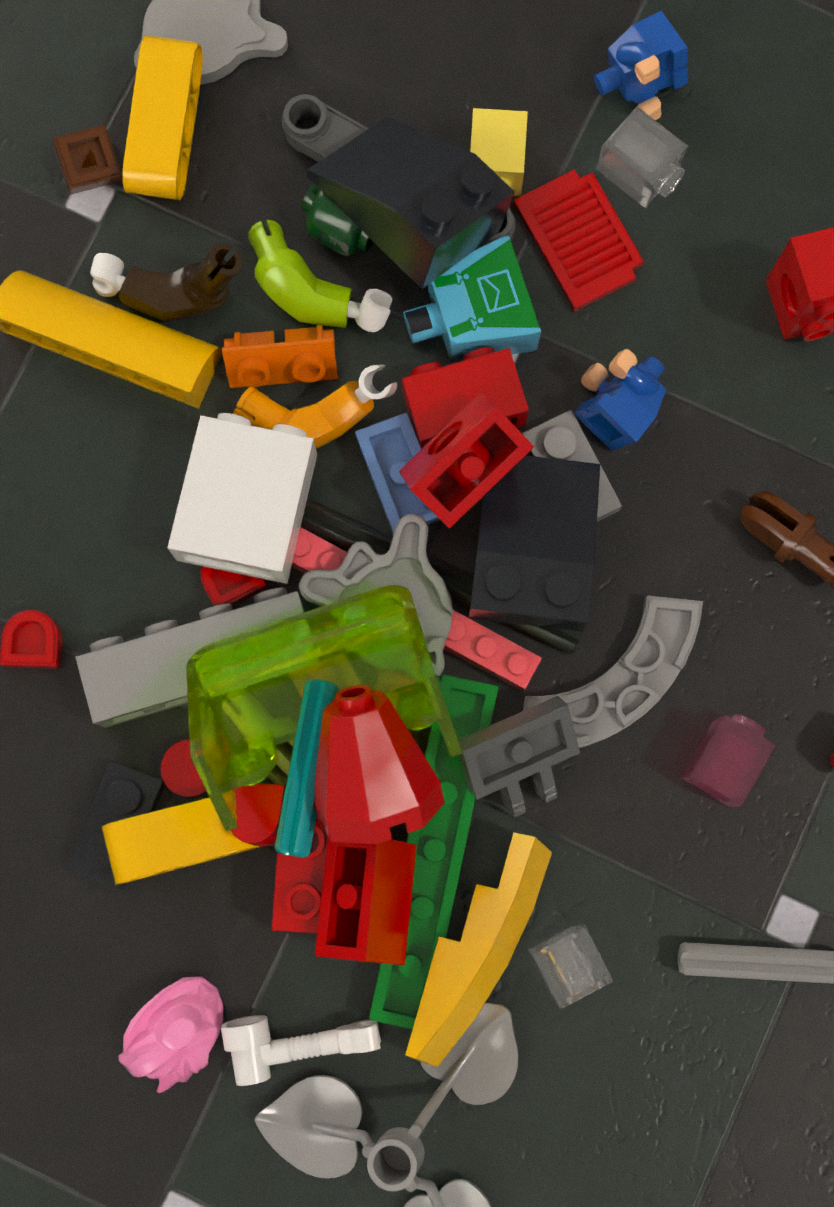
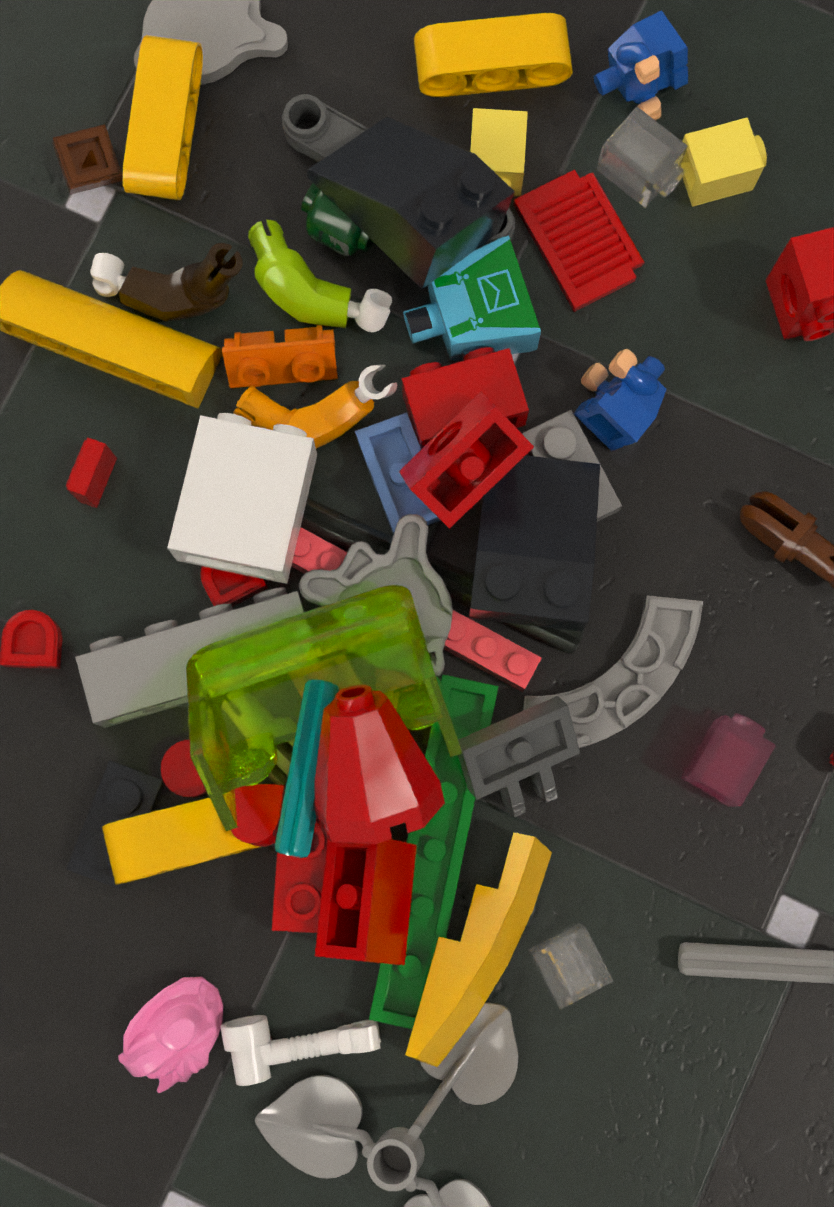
none -> red tile [66,438,117,508]
none -> yellow beam [414,13,573,97]
none -> light yellow brick [676,117,767,207]

